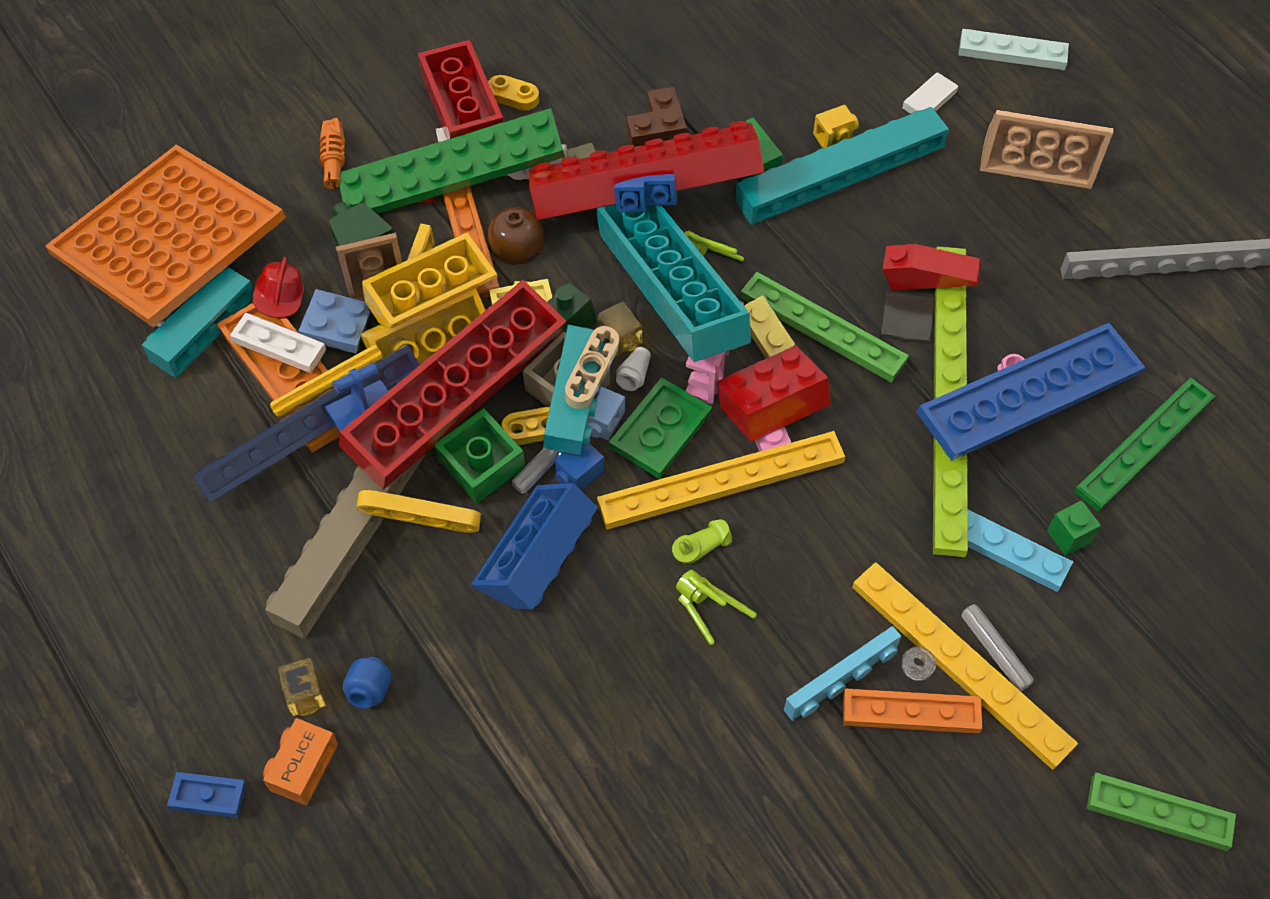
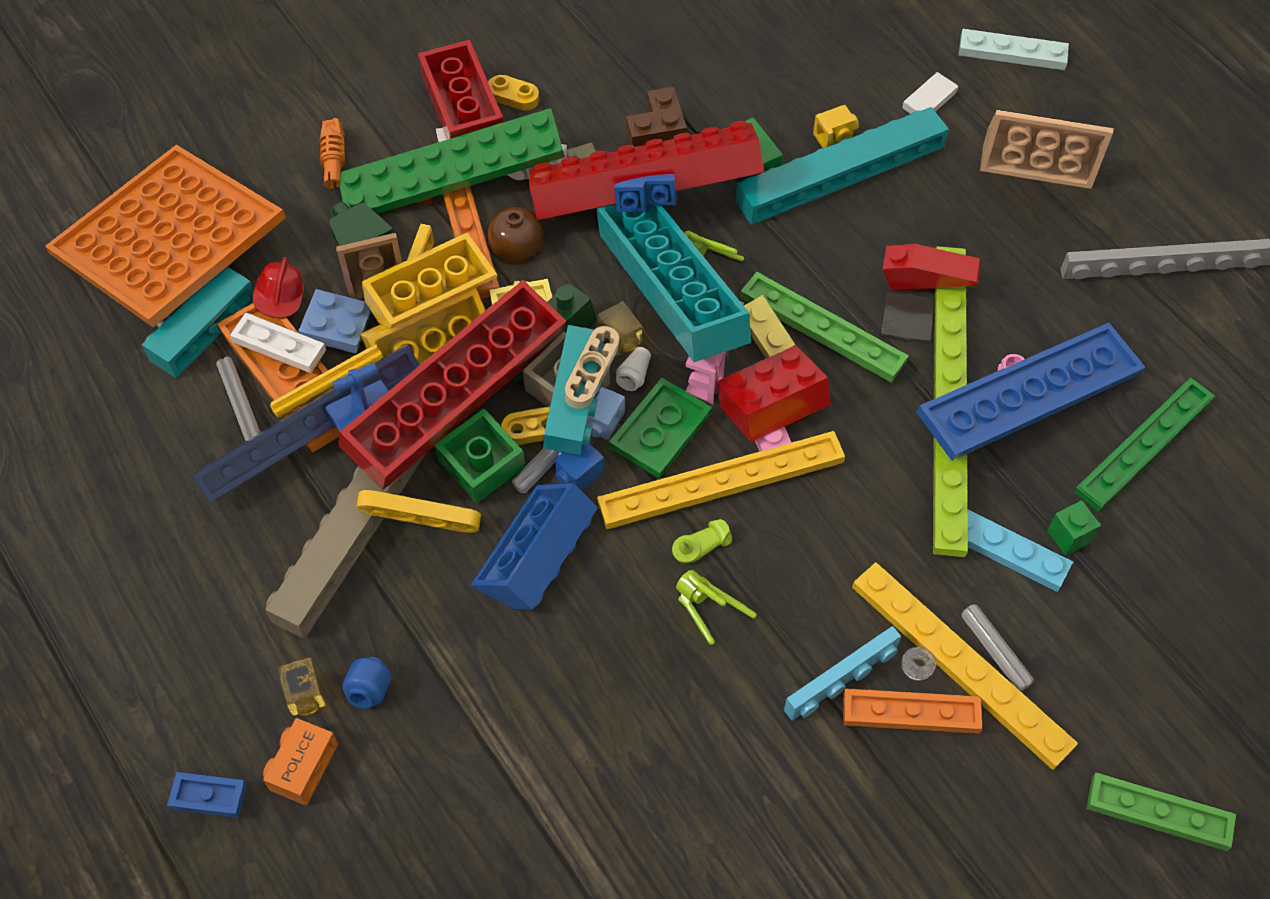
none -> light grey axle [216,357,260,441]

